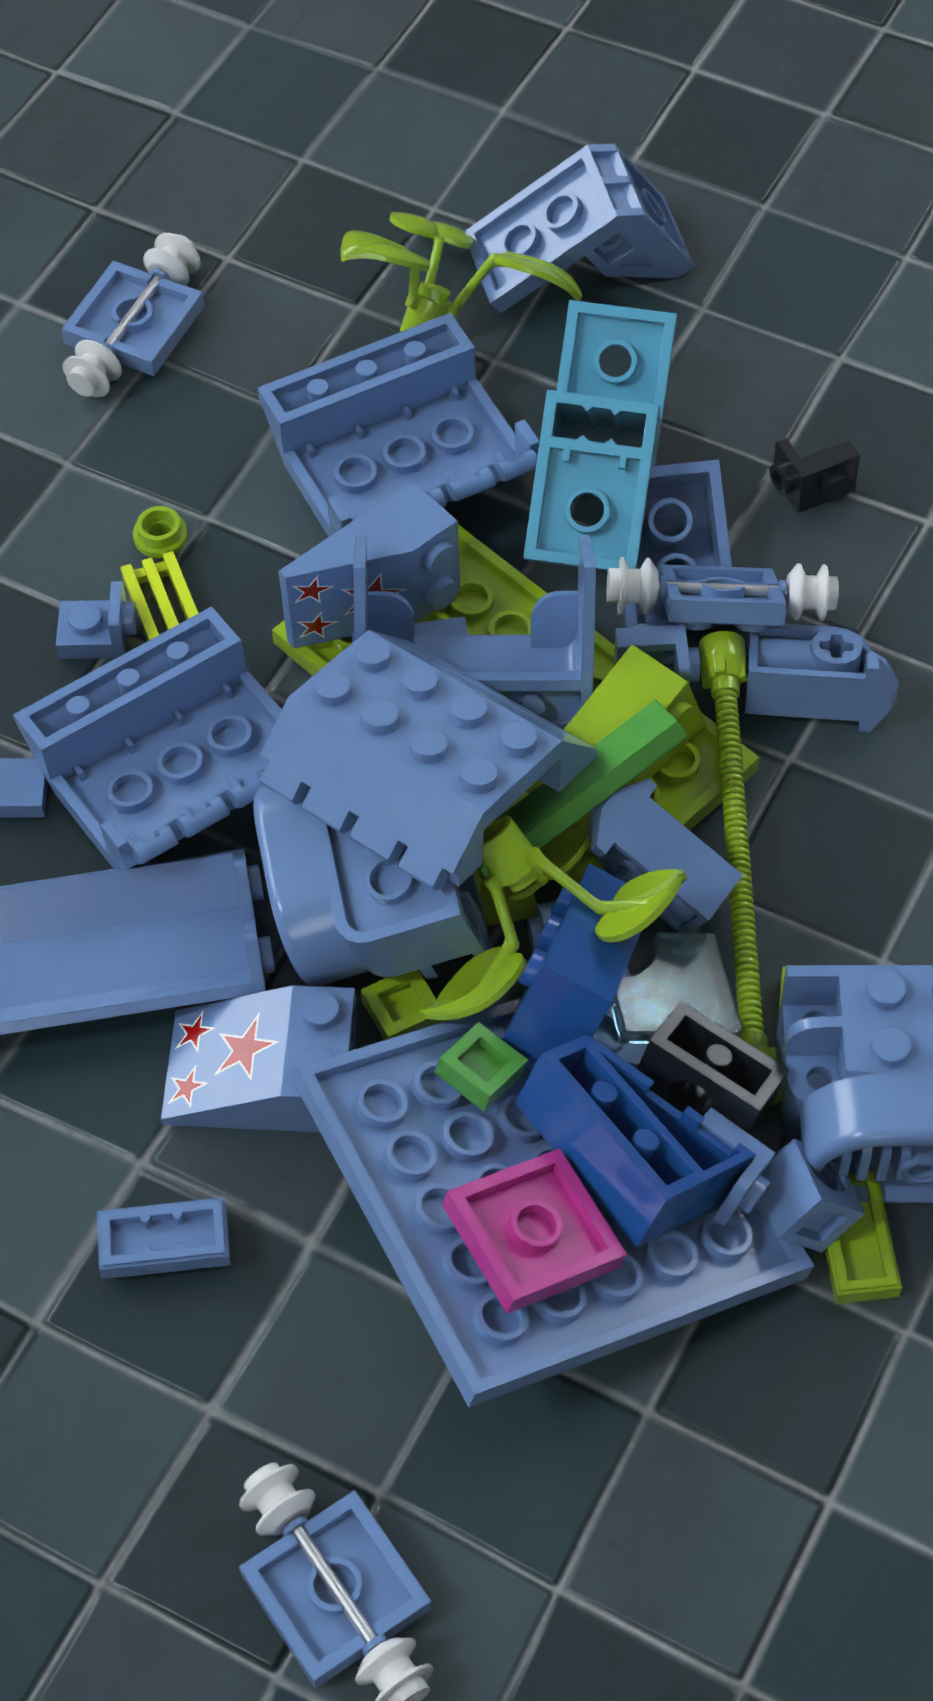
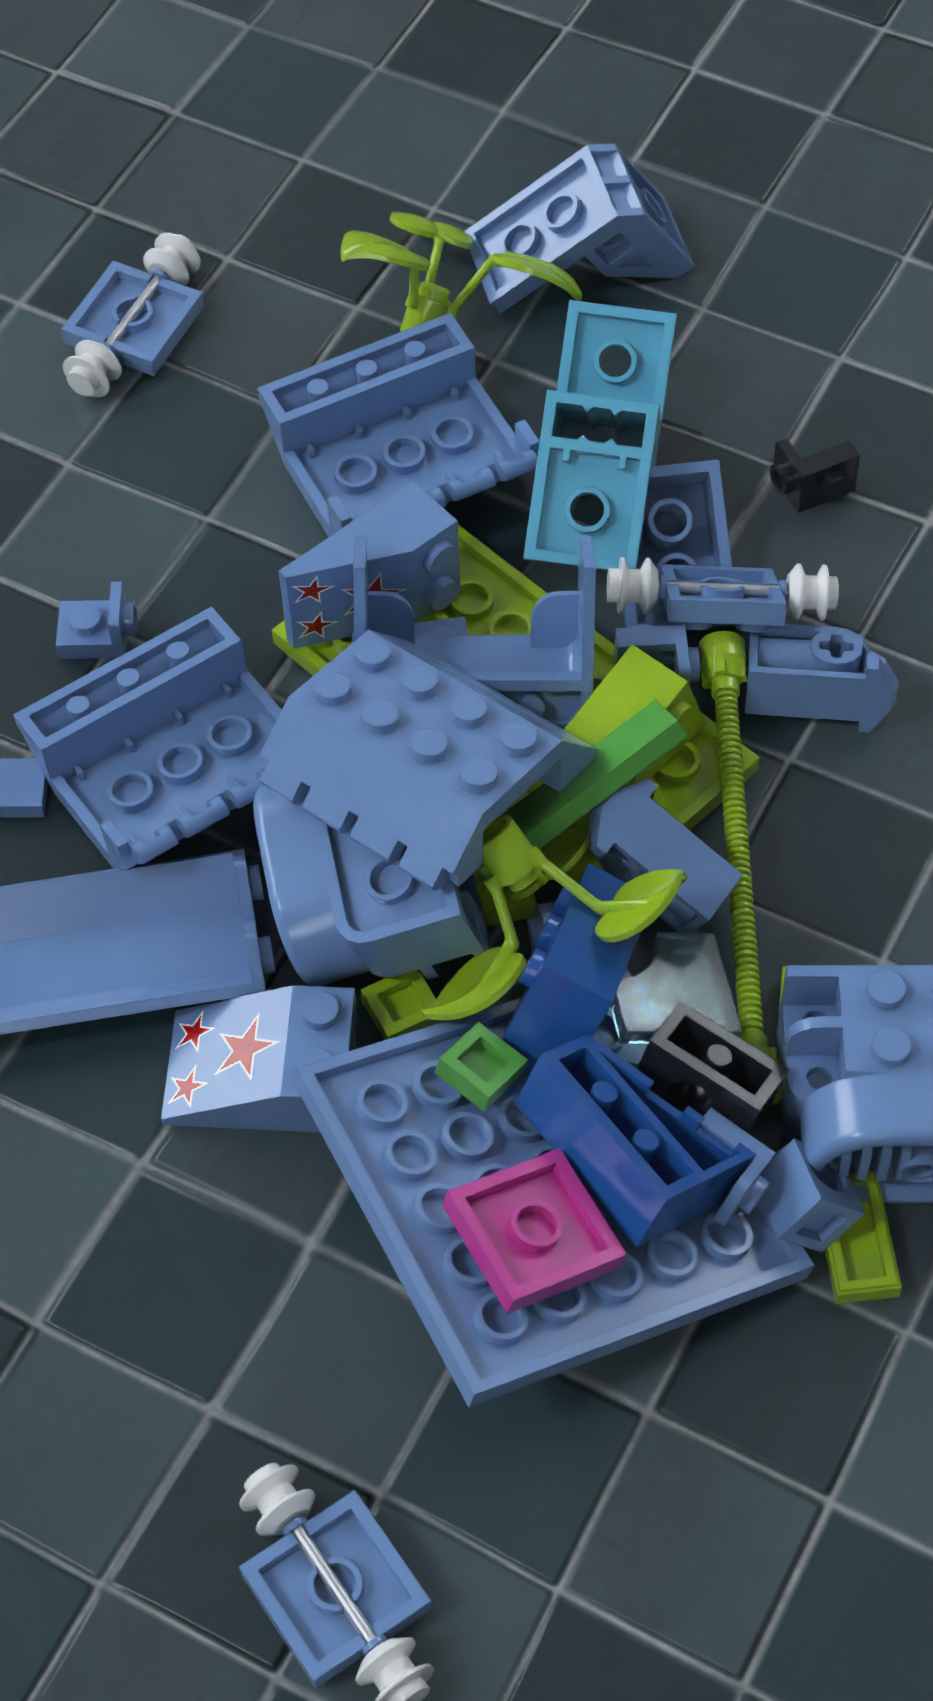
medium blue plate [97,1197,231,1279] -> none
neon yellow tile [120,551,199,641] -> none
lime plate [133,506,188,558] -> none

